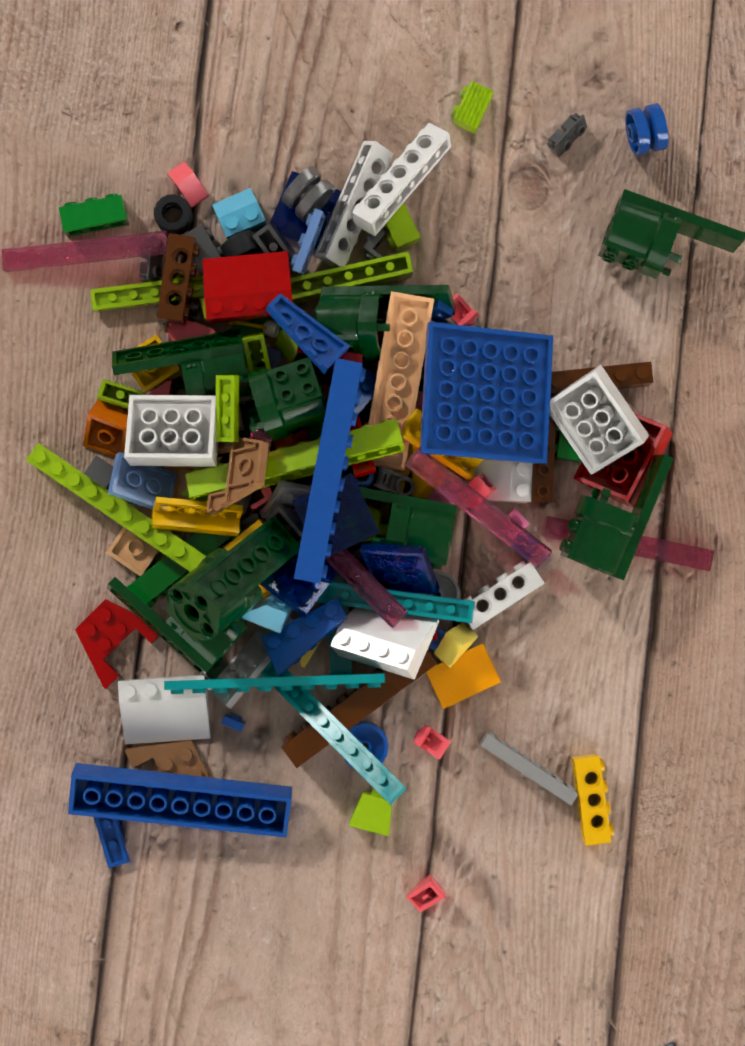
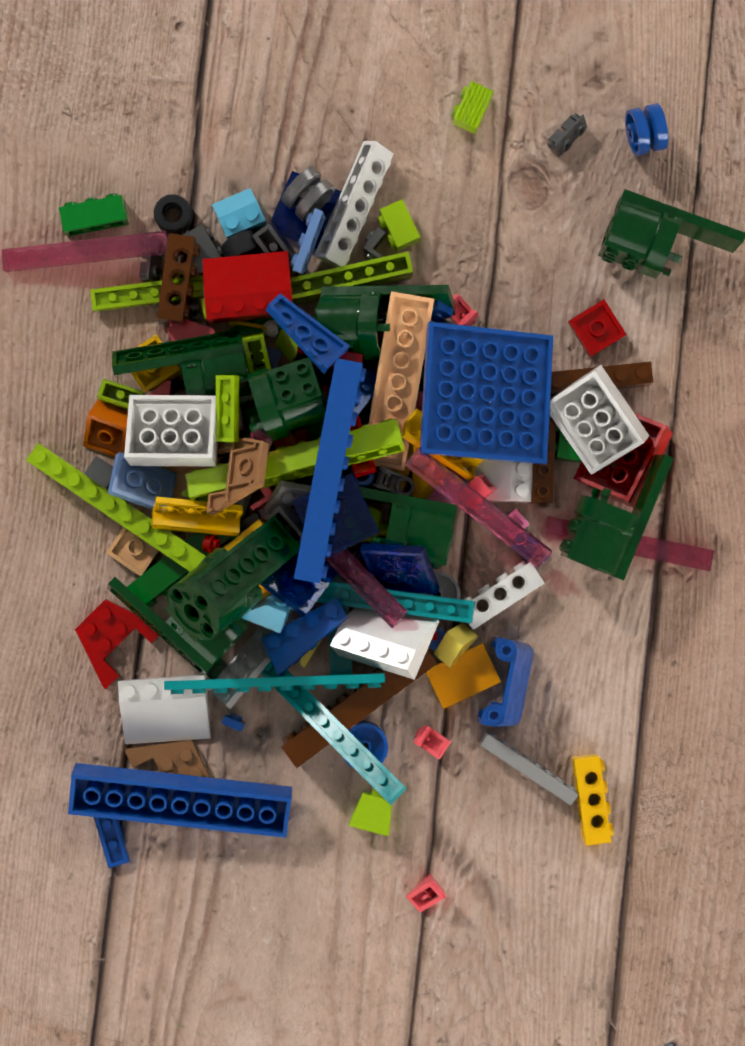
coral slope [167,162,209,208] -> none
white brick [352,123,451,236] -> none
none -> red plate [202,534,220,554]
none -> blue windscreen [477,636,533,727]
none -> red plate [567,299,627,358]

